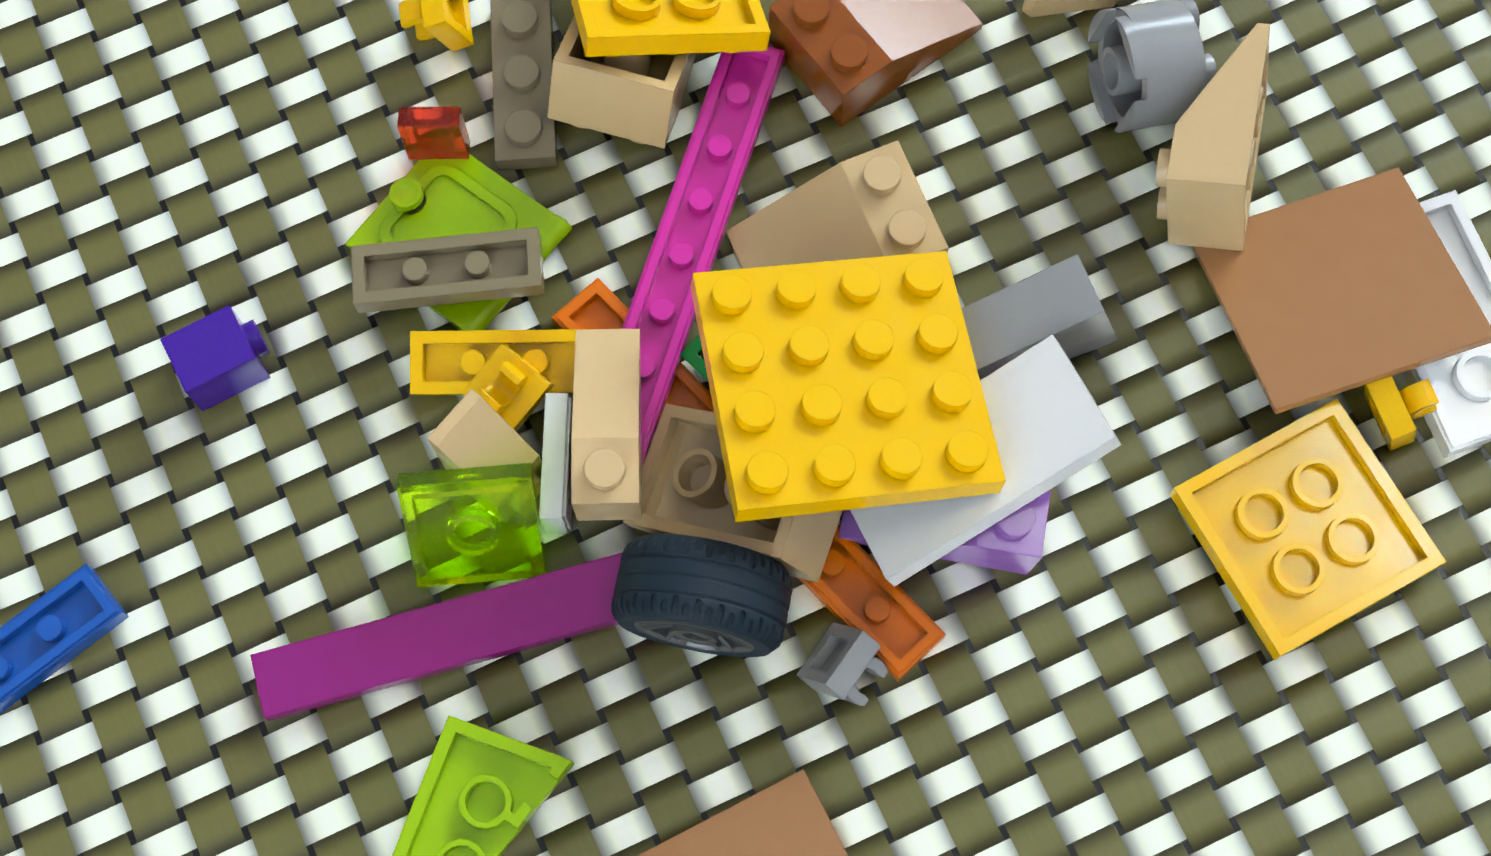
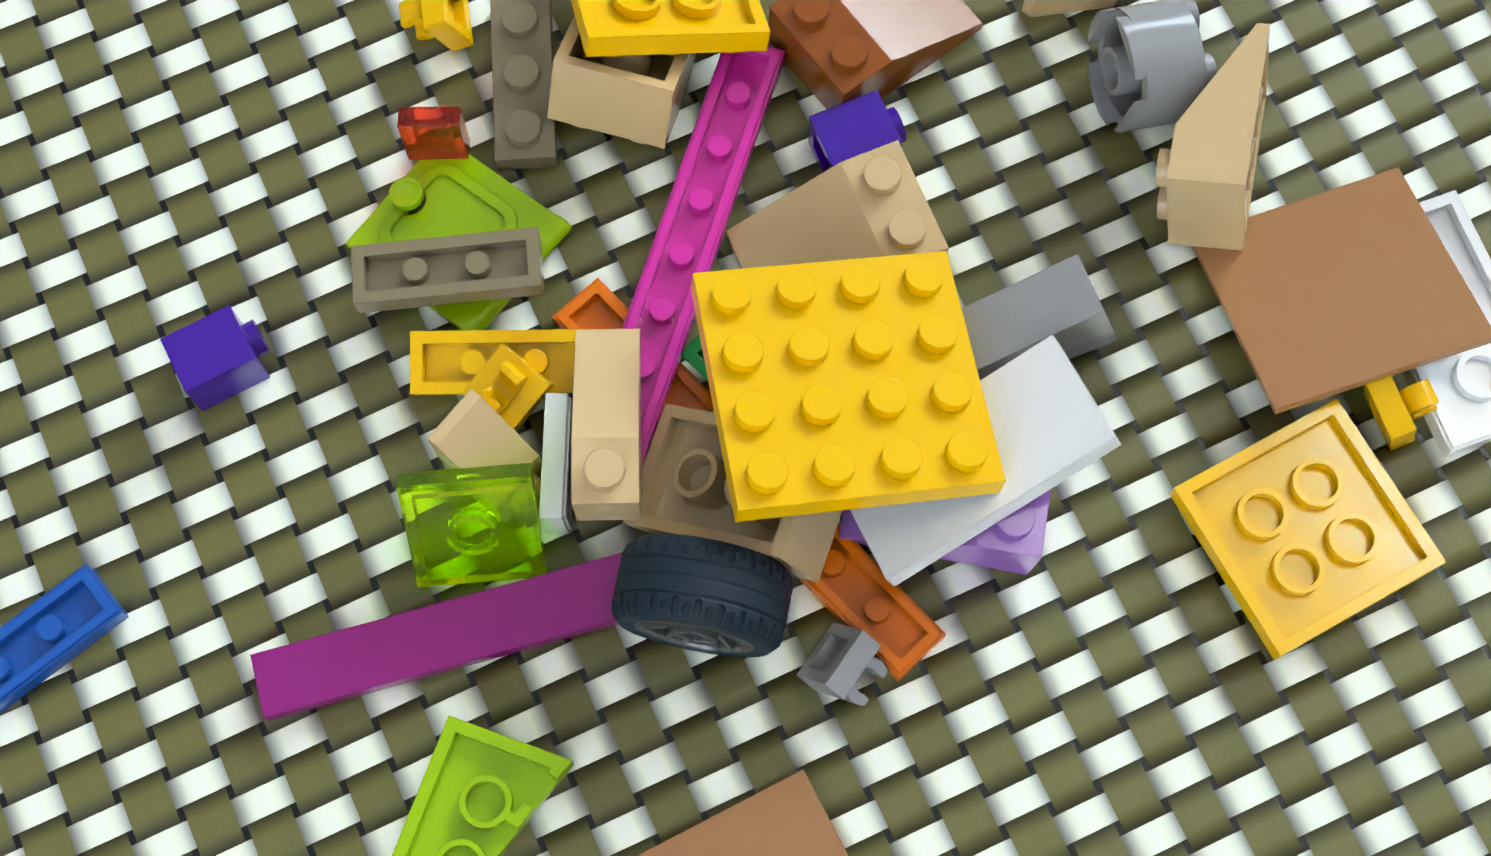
none -> dark purple brick [808,90,907,173]

